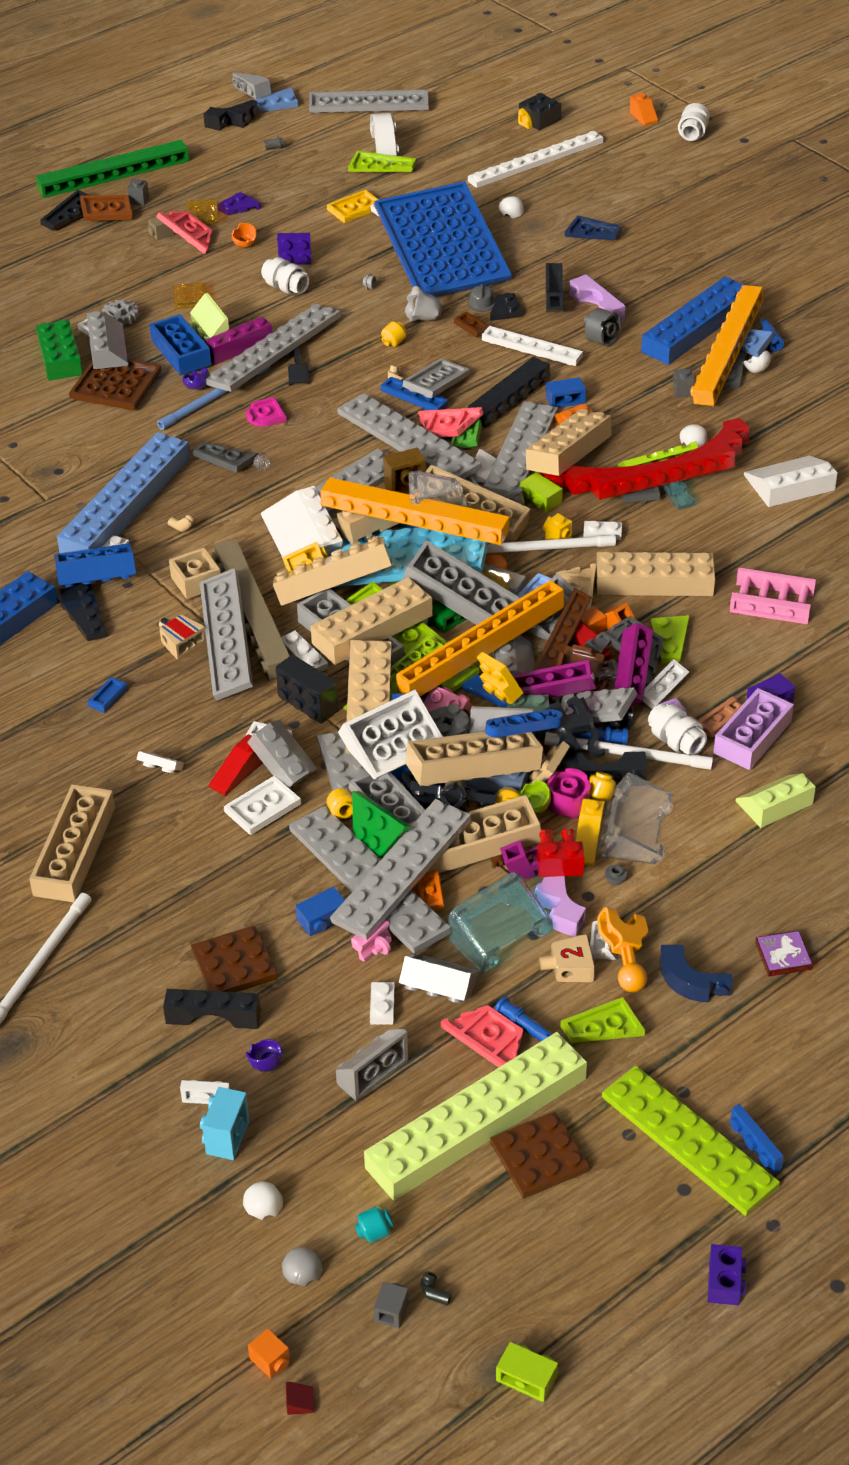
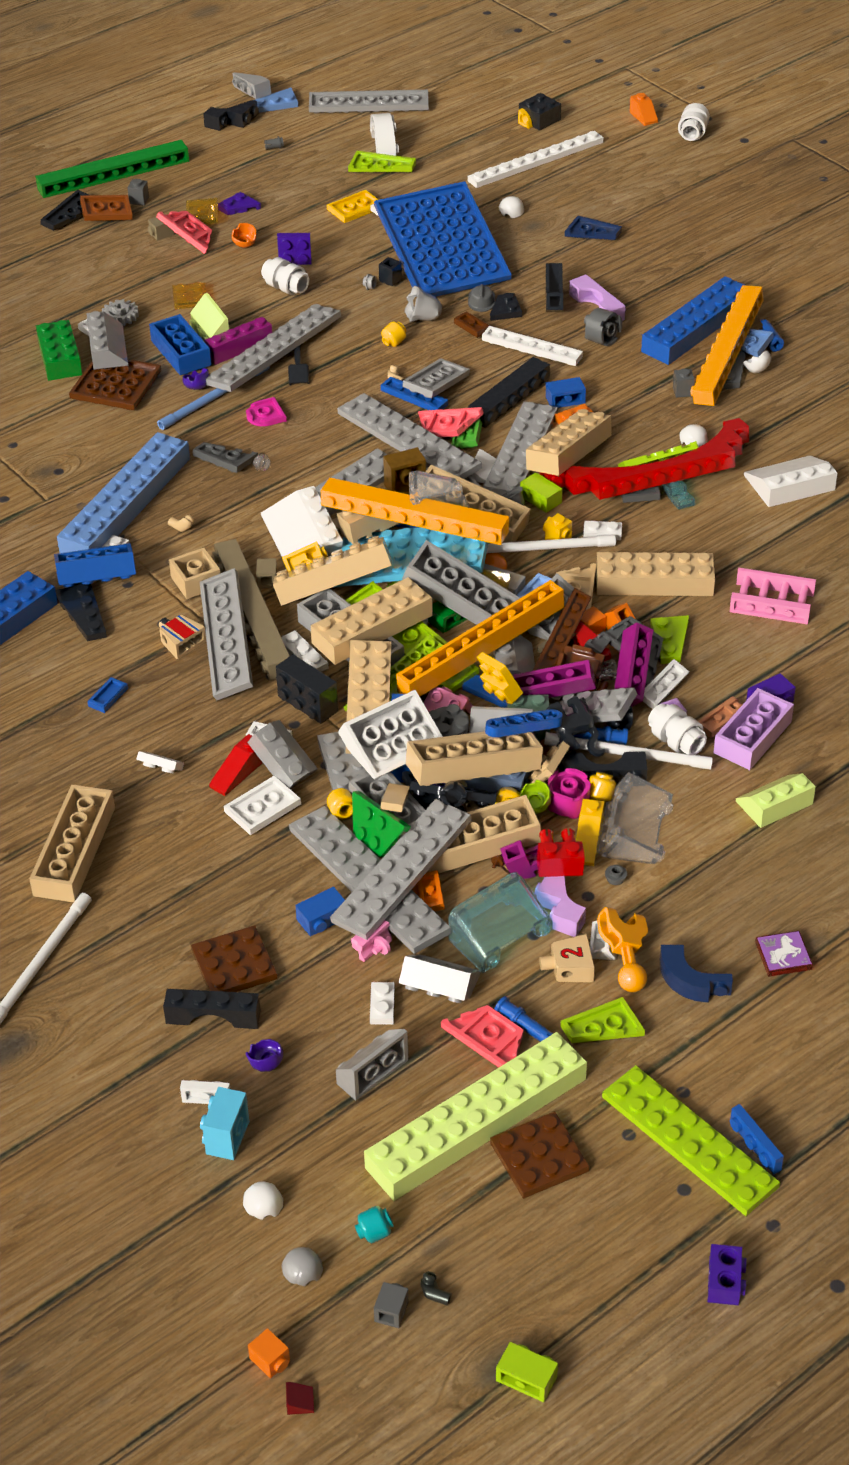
none -> dark tan brick [256,558,277,588]
none -> black brick [379,257,402,286]
none -> tan tile [381,783,410,812]

